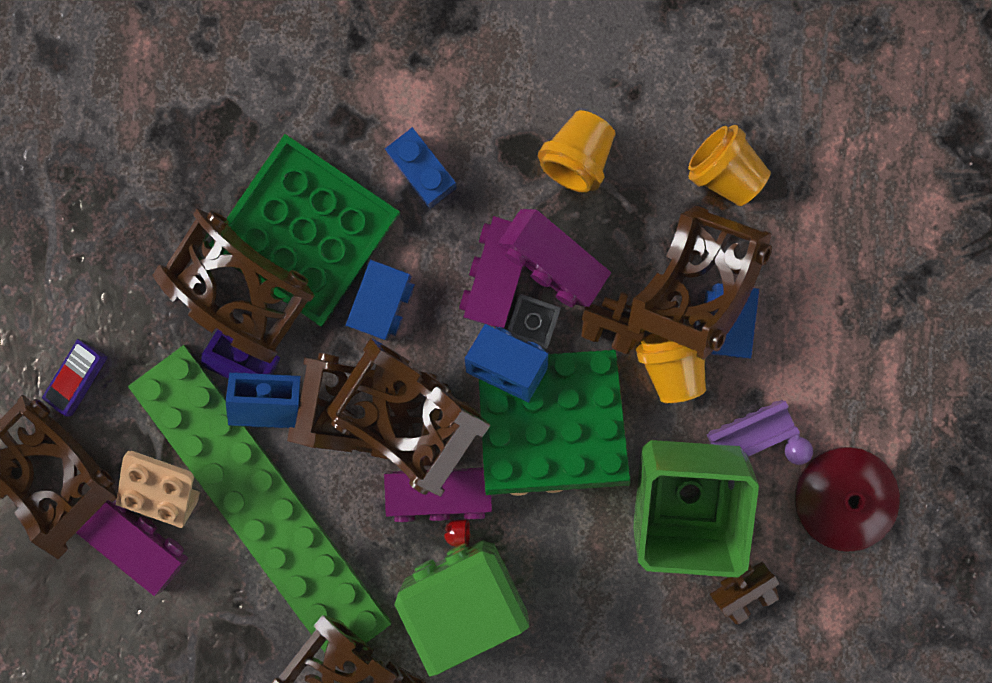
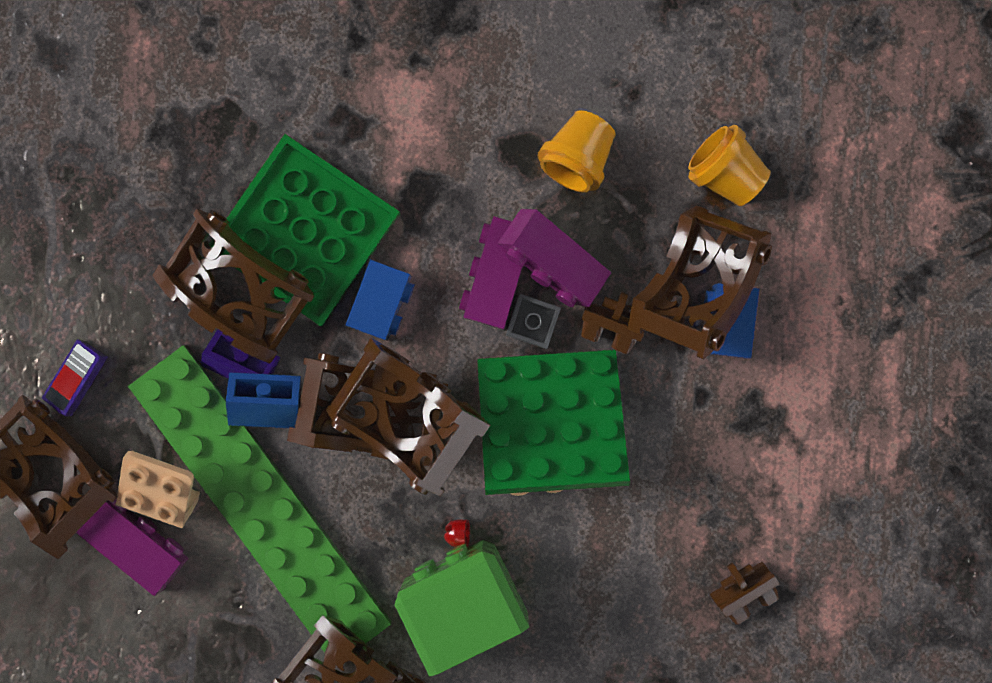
magenta brick [384,467,492,522] -> none
blue brick [385,127,457,209] -> none
blue brick [465,324,548,403] -> none
bright green plate [633,440,759,578] -> none
light orange piece [636,326,706,403] -> none
medium lavender gear [706,400,813,490] -> none
dark red dish [794,447,900,552] -> none

